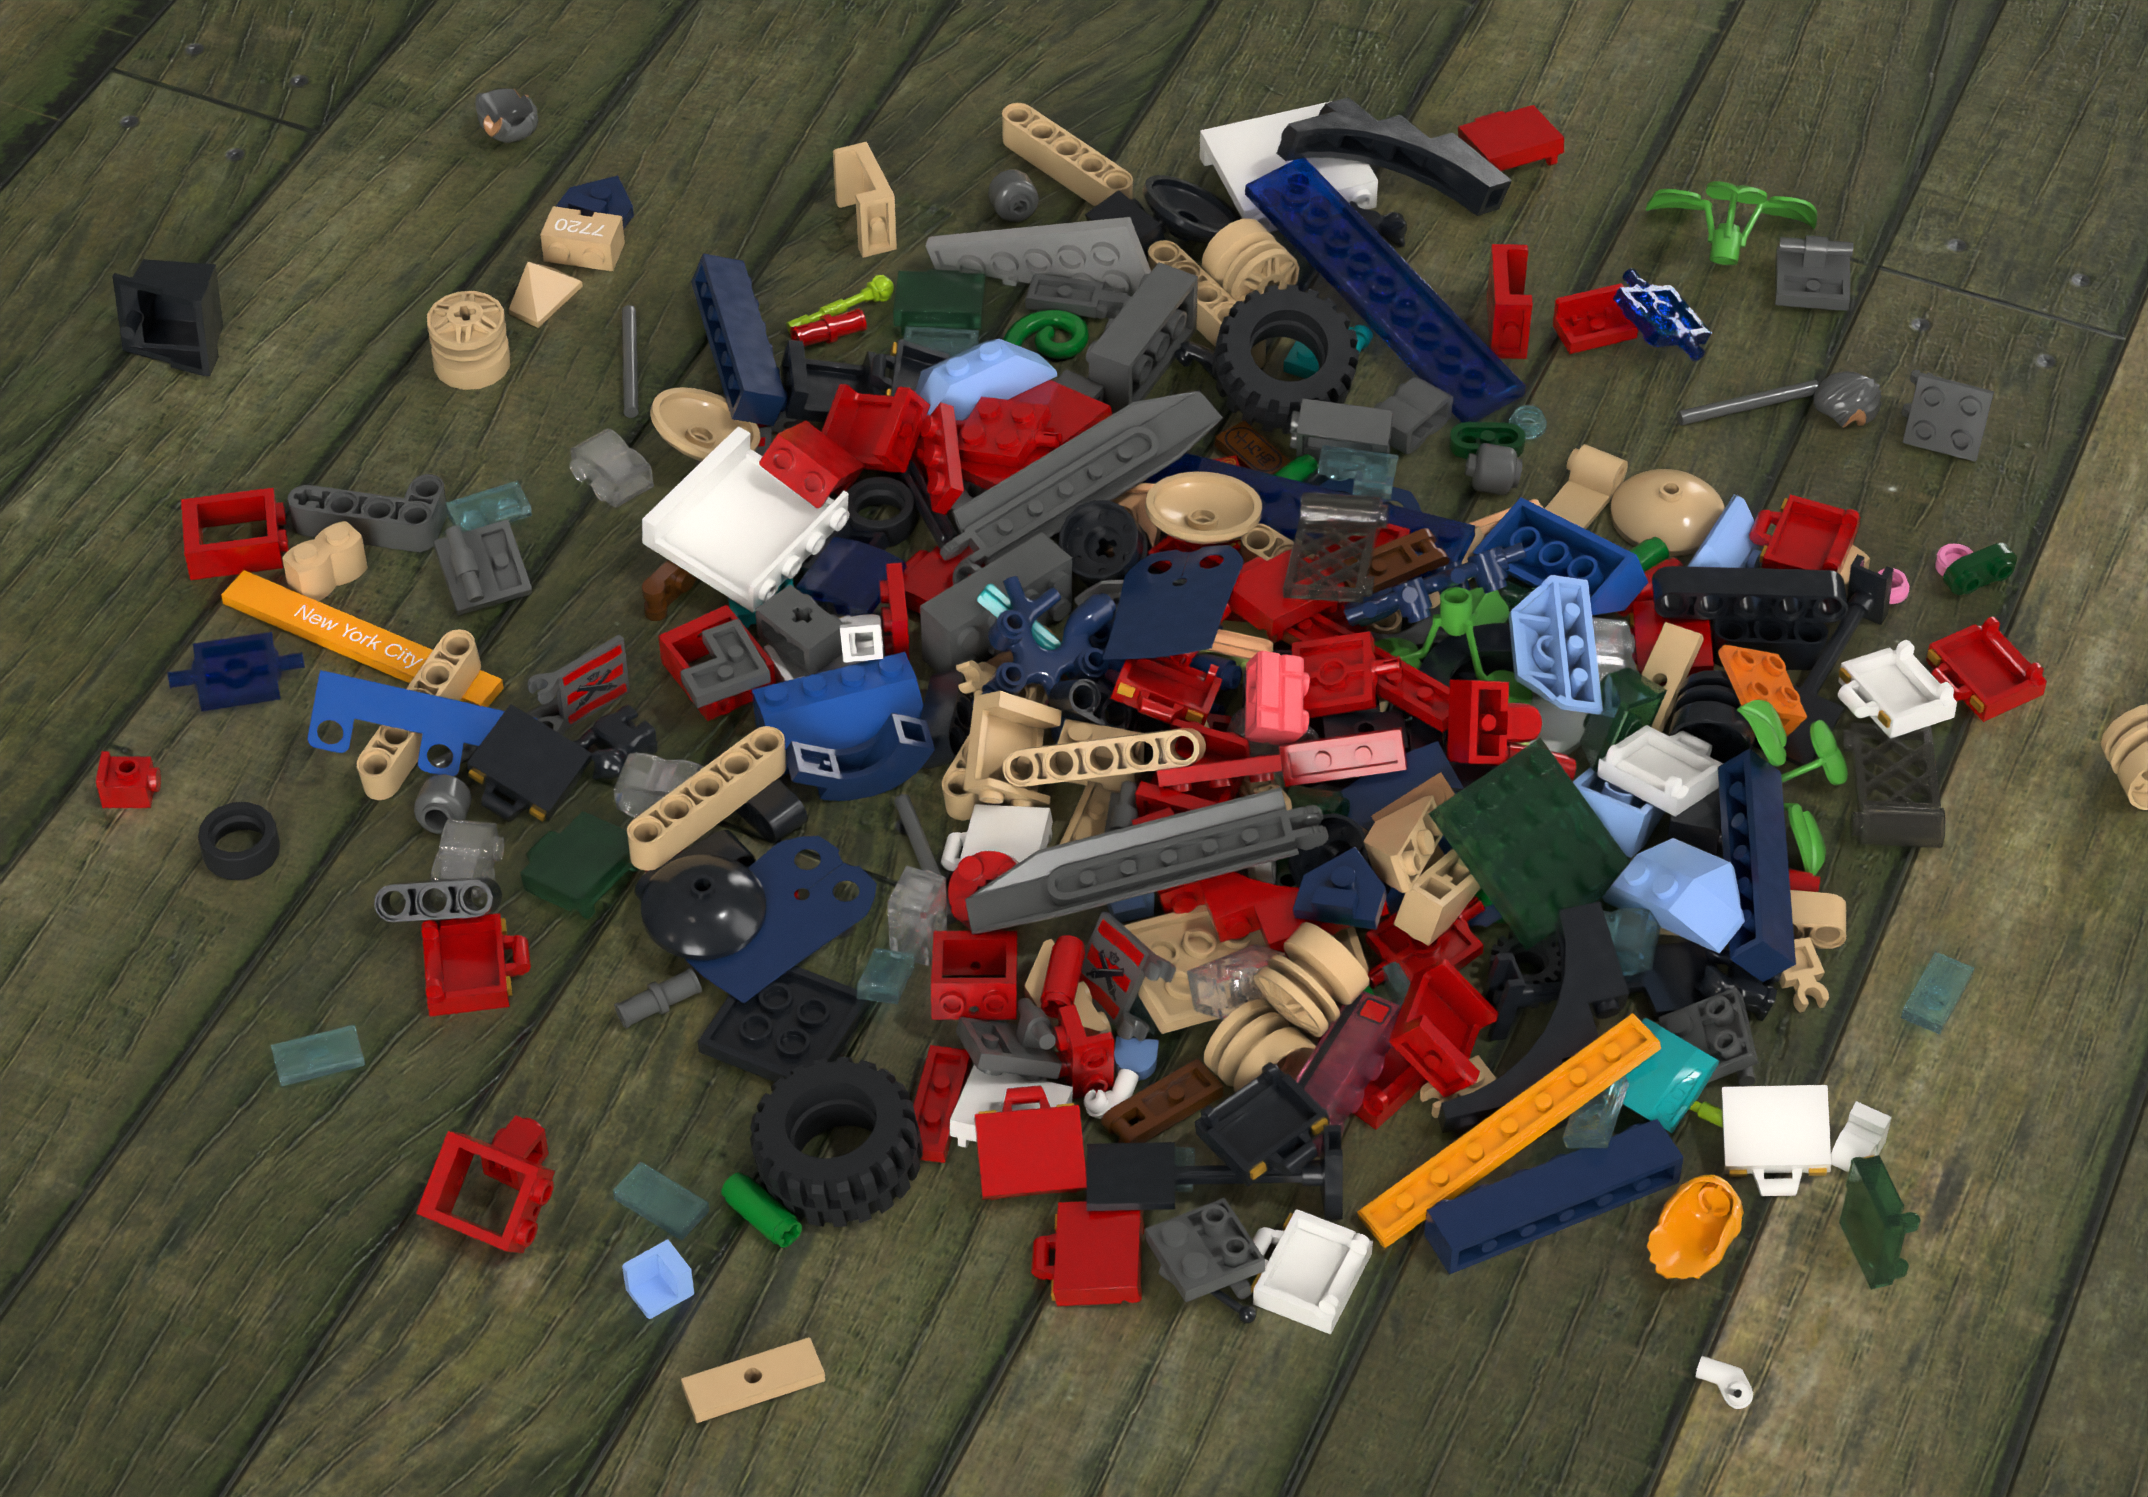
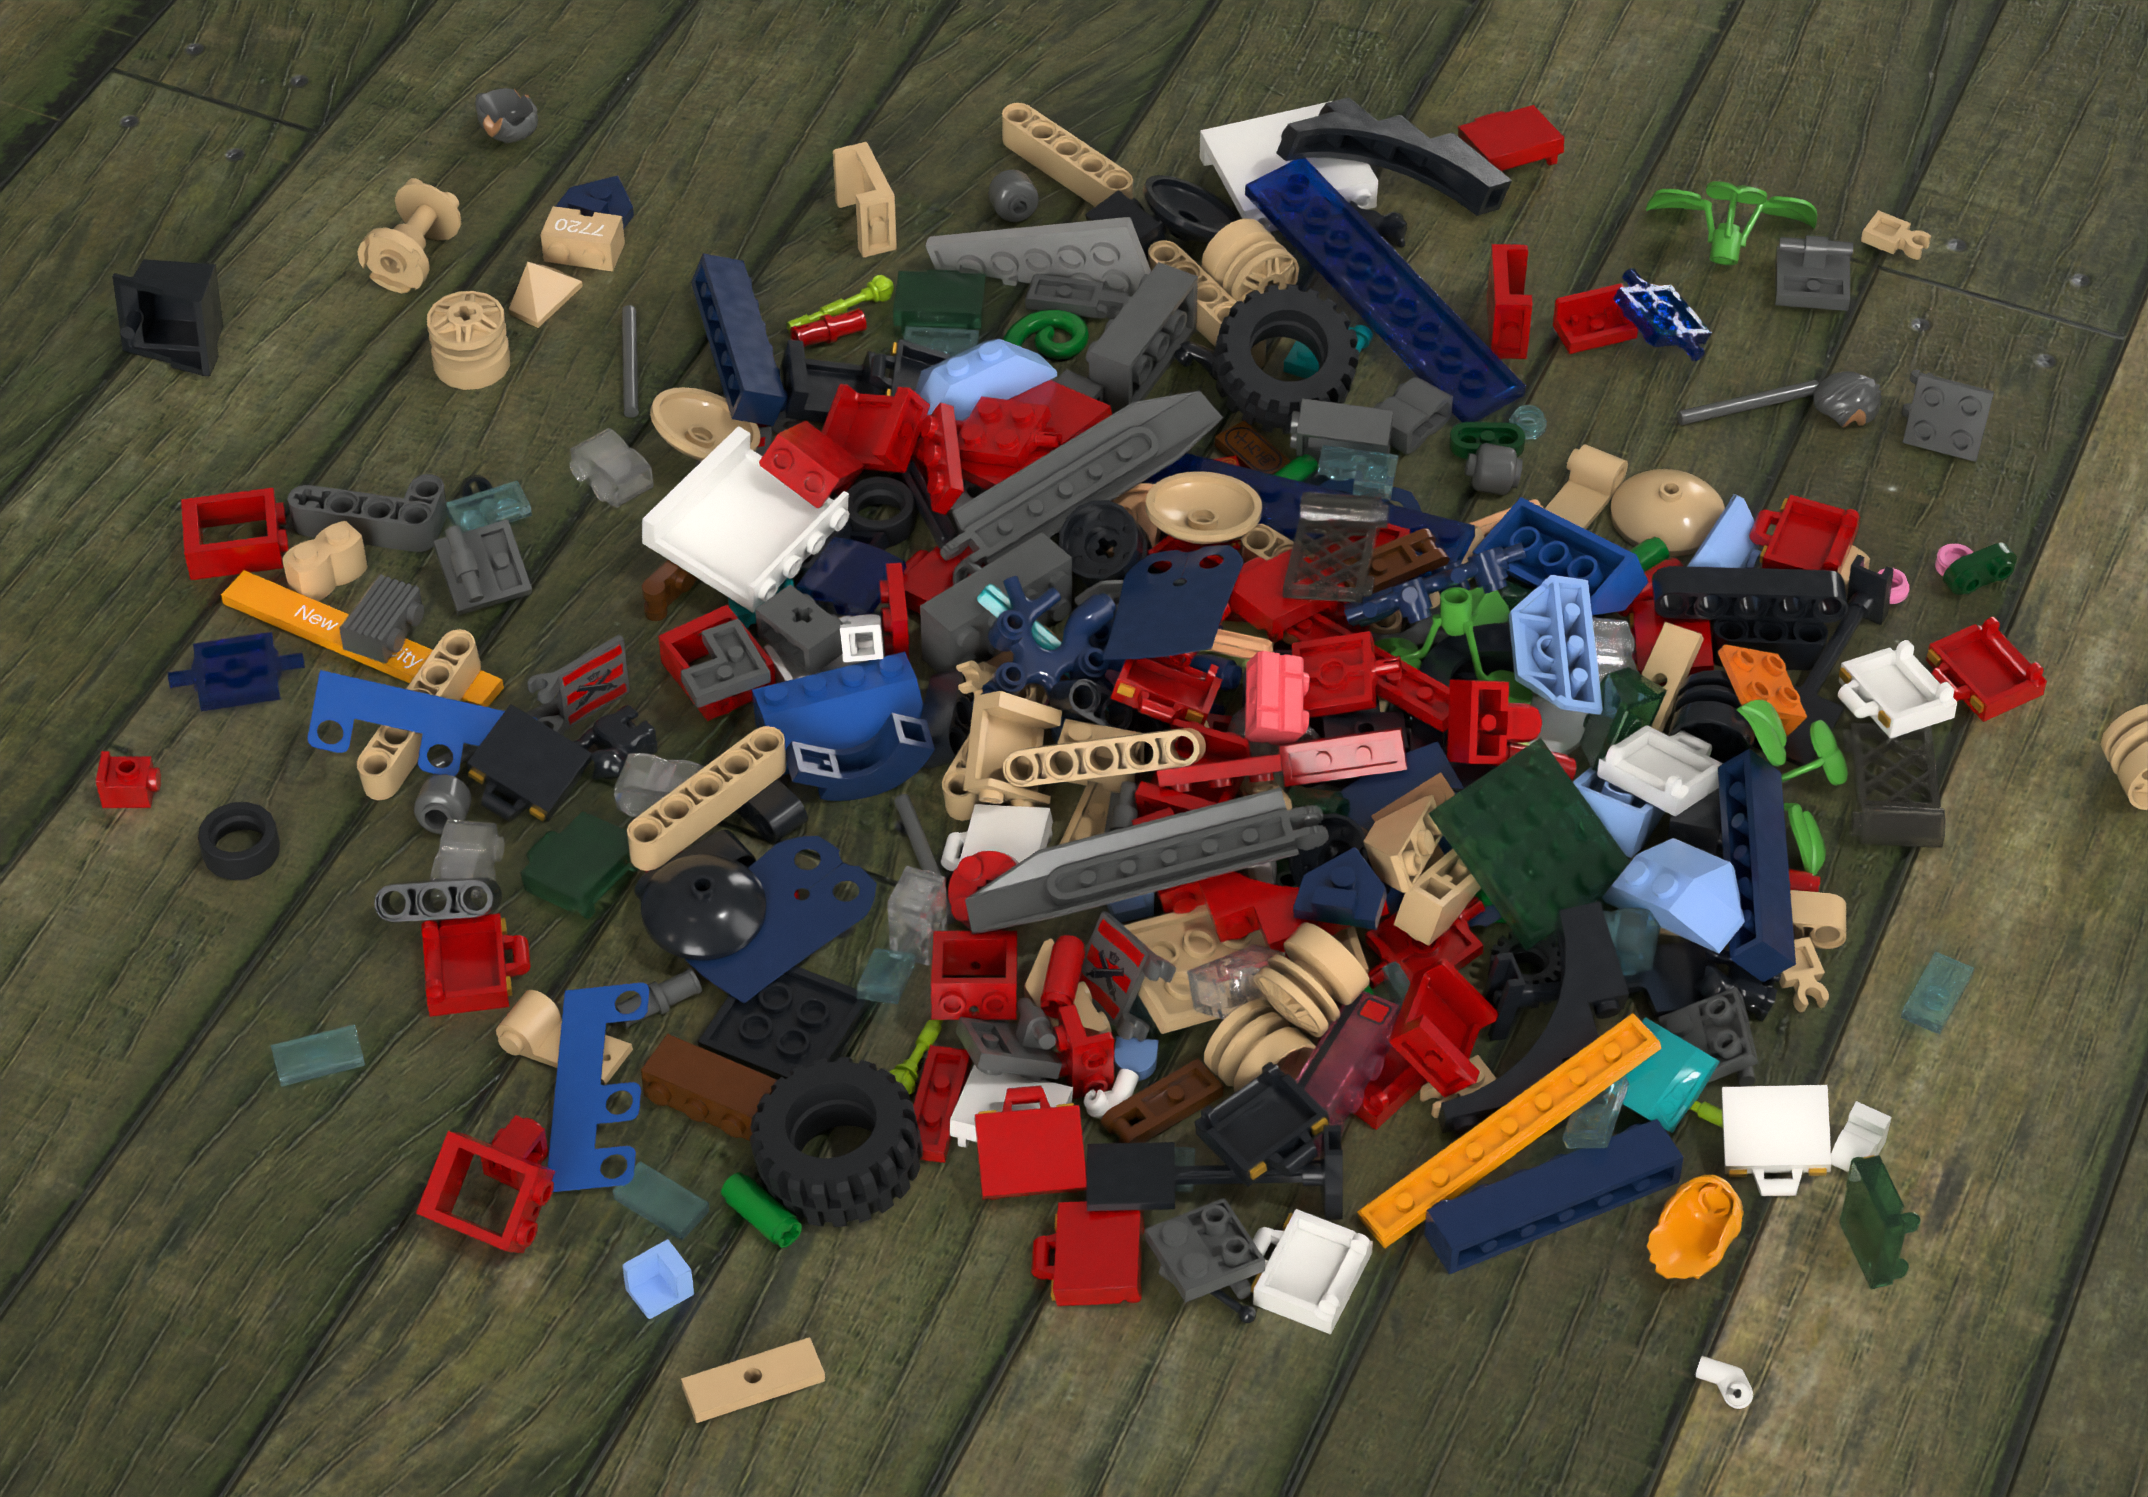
none -> dark grey brick [339,574,425,663]
none -> tan piece [357,178,461,293]
none -> black hinge [461,475,493,507]
none -> tan door [496,990,633,1085]
none -> blue piece [548,983,649,1192]
none -> reddish brown brick [641,1034,777,1141]
none -> lime piece [889,1020,944,1095]
none -> tan plate [1861,210,1931,260]

